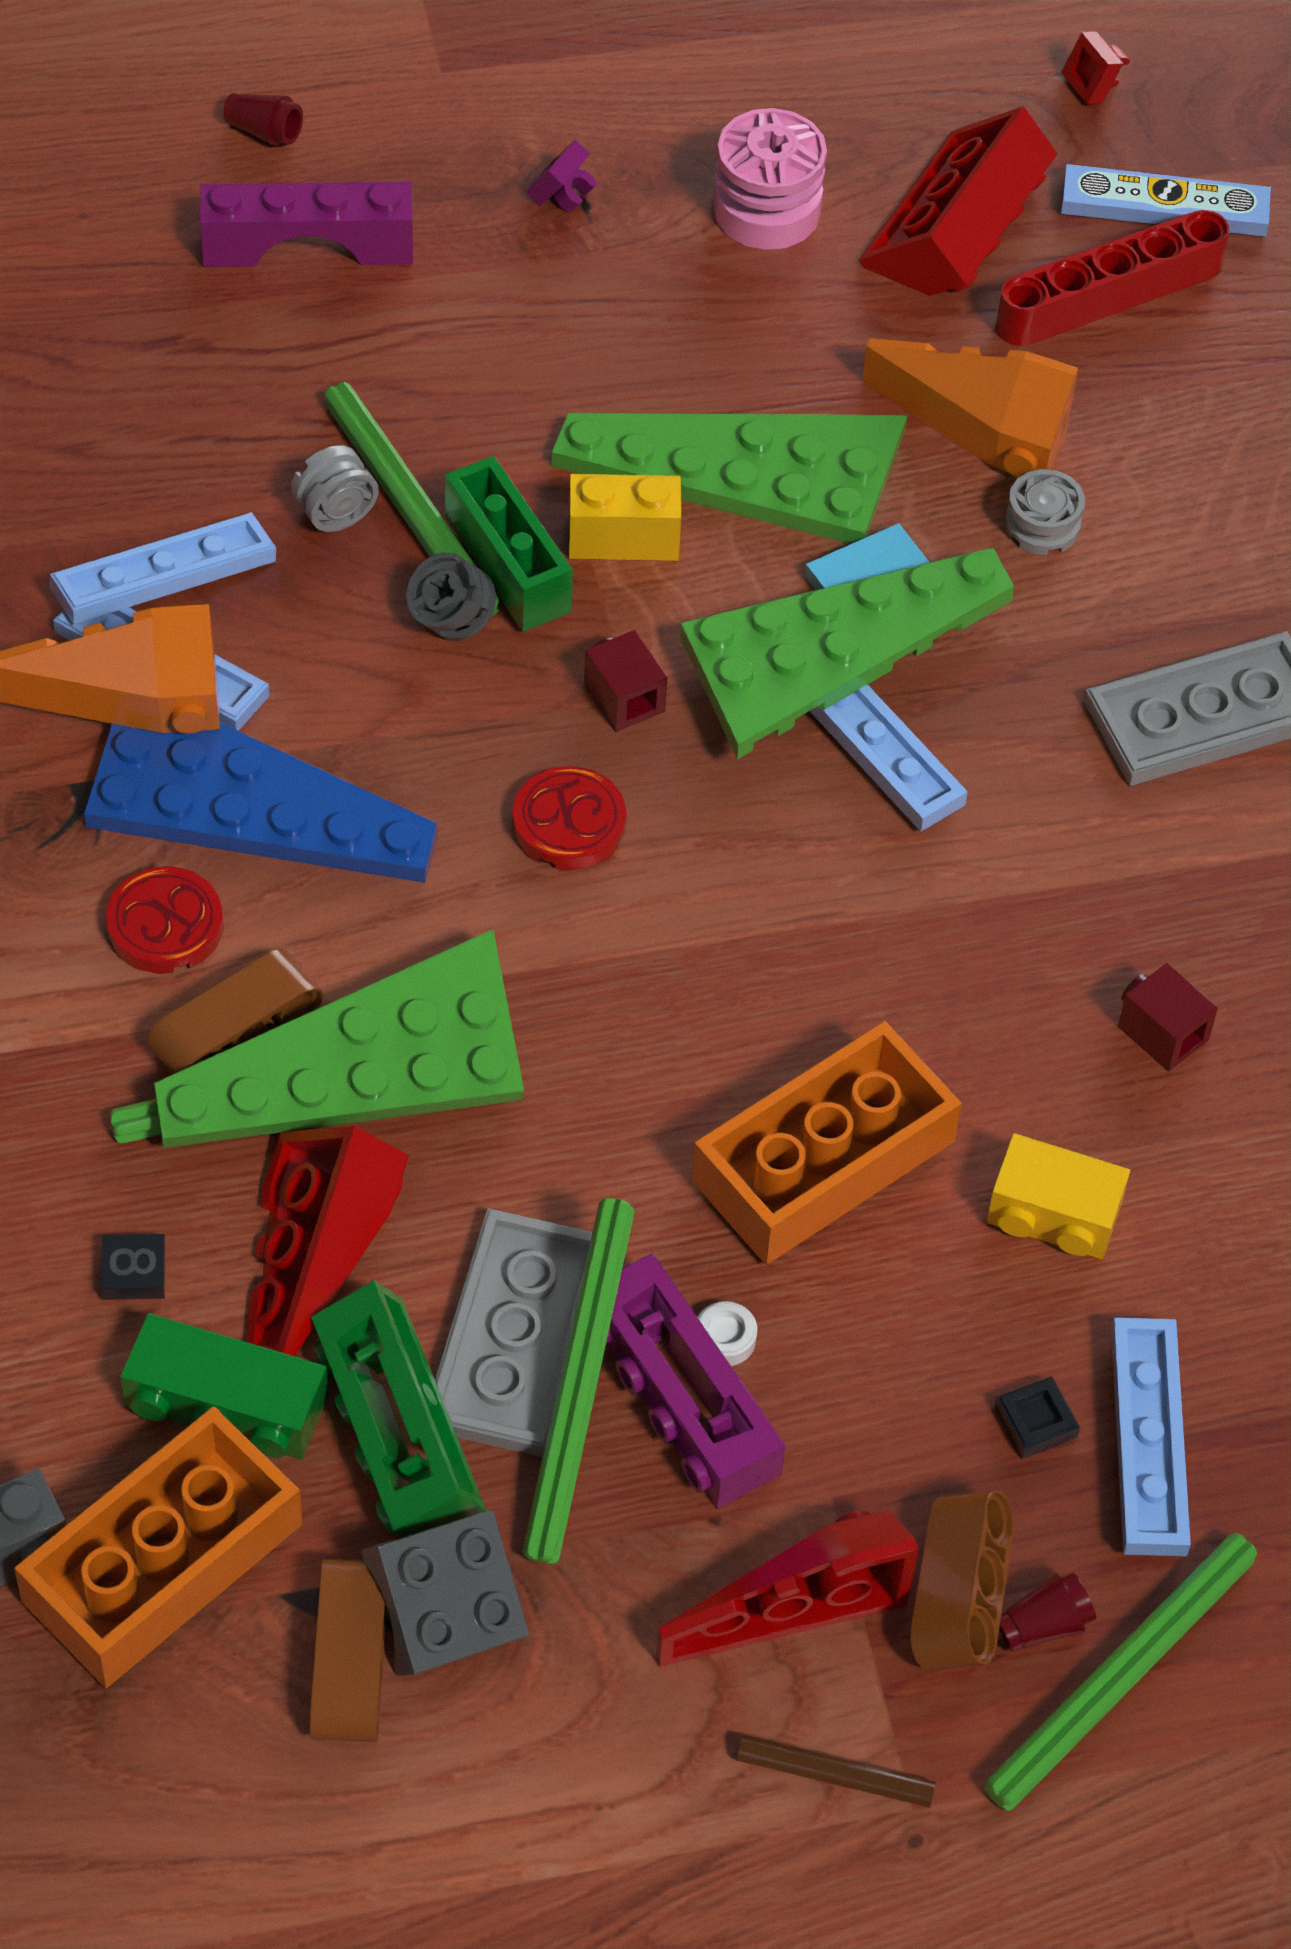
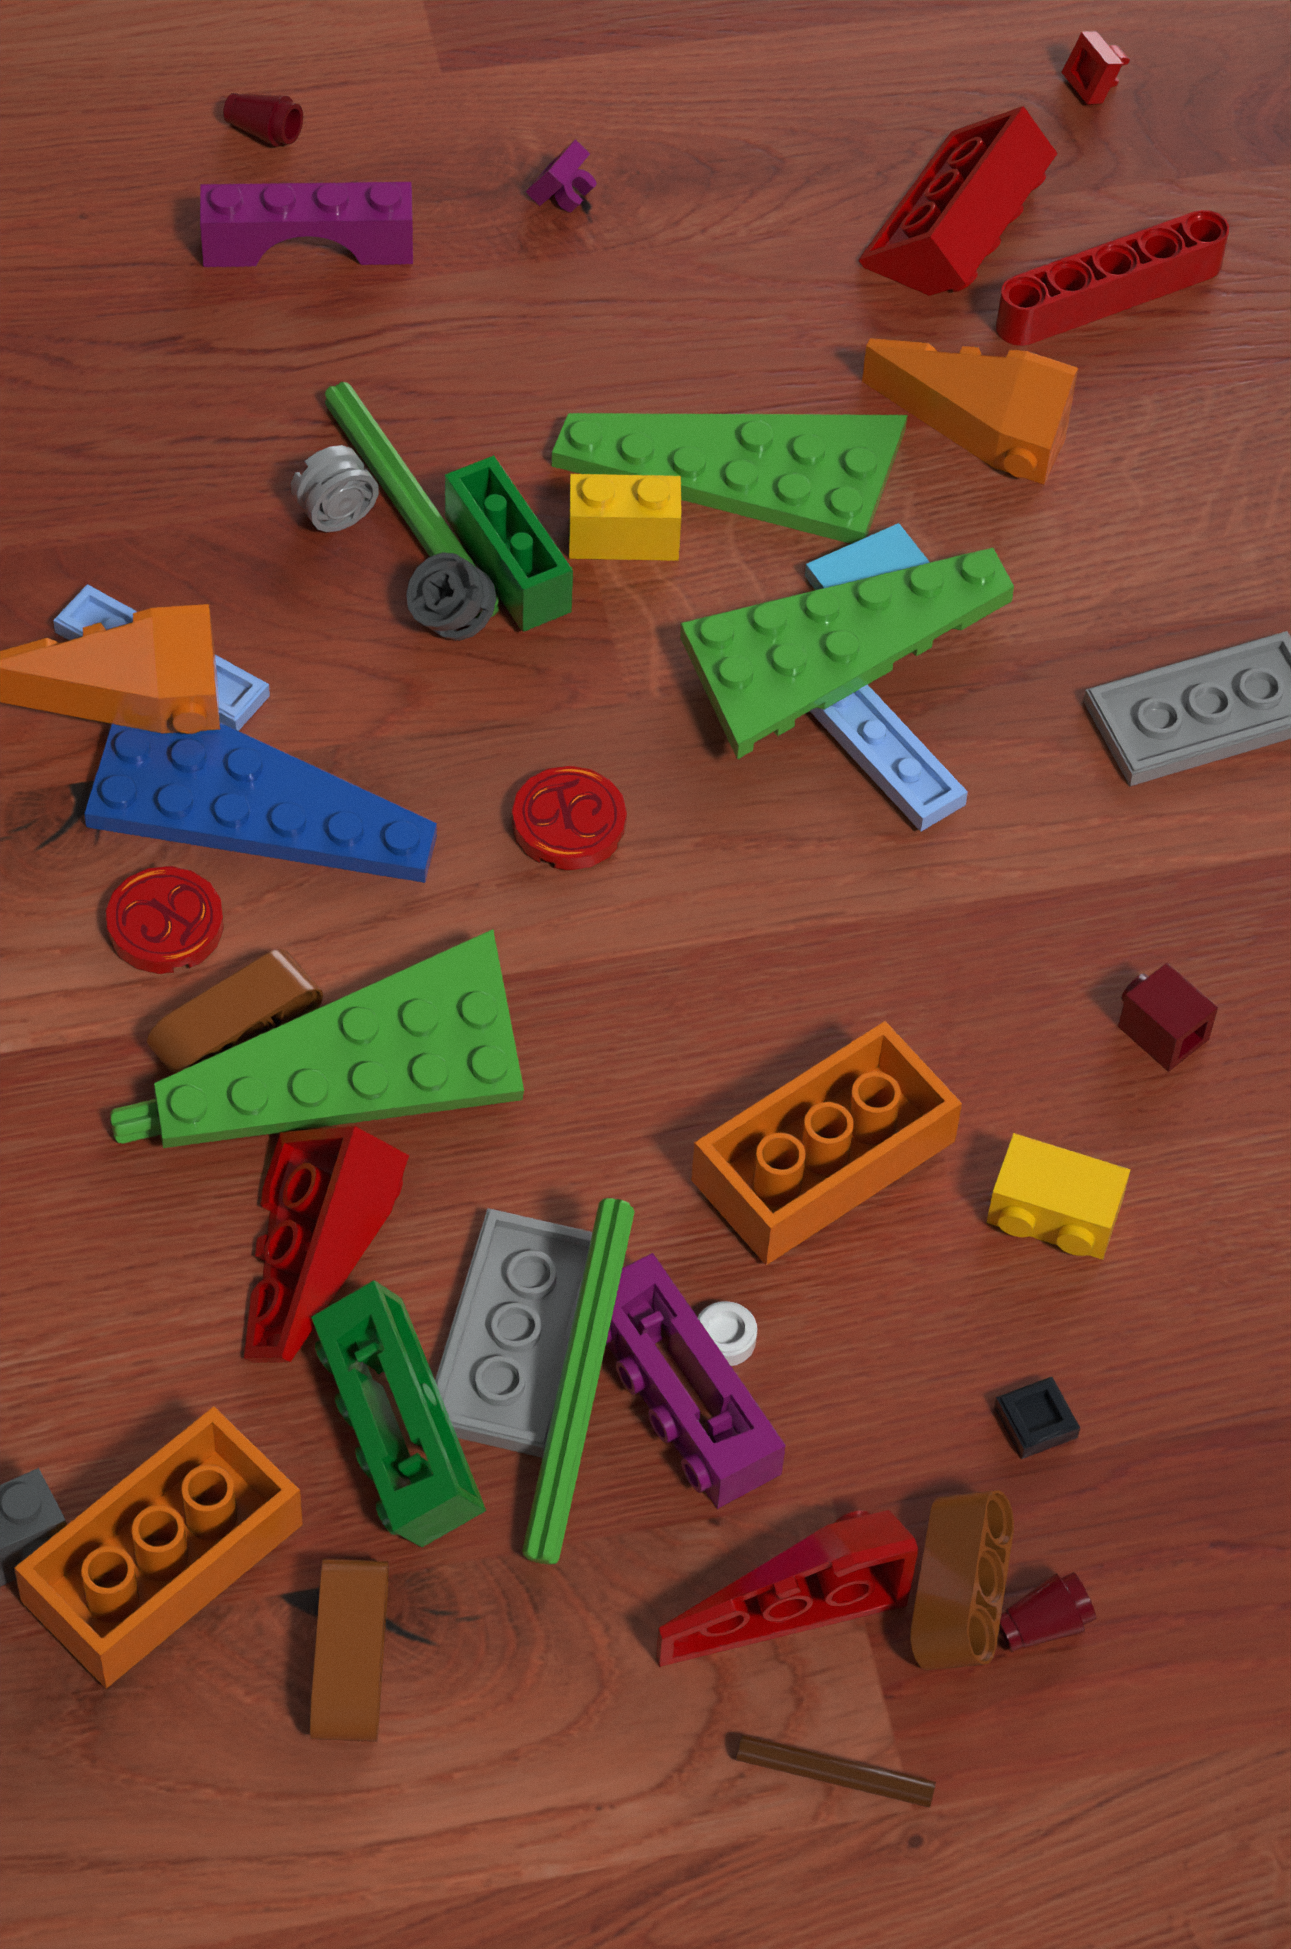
light blue tile [50,512,276,625] -> none
black tile [101,1234,166,1300] -> none
green brick [120,1313,329,1460] -> none
dark grey piece [361,1510,529,1676] -> none
dark red brick [584,630,668,732] -> none
bright pink wheel [713,108,827,250] -> none
bright green axle [985,1533,1257,1811] -> none
light grey wheel [1005,469,1085,556] -> none
tile [1061,164,1271,237] -> none
light blue plate [1111,1318,1191,1556] -> none

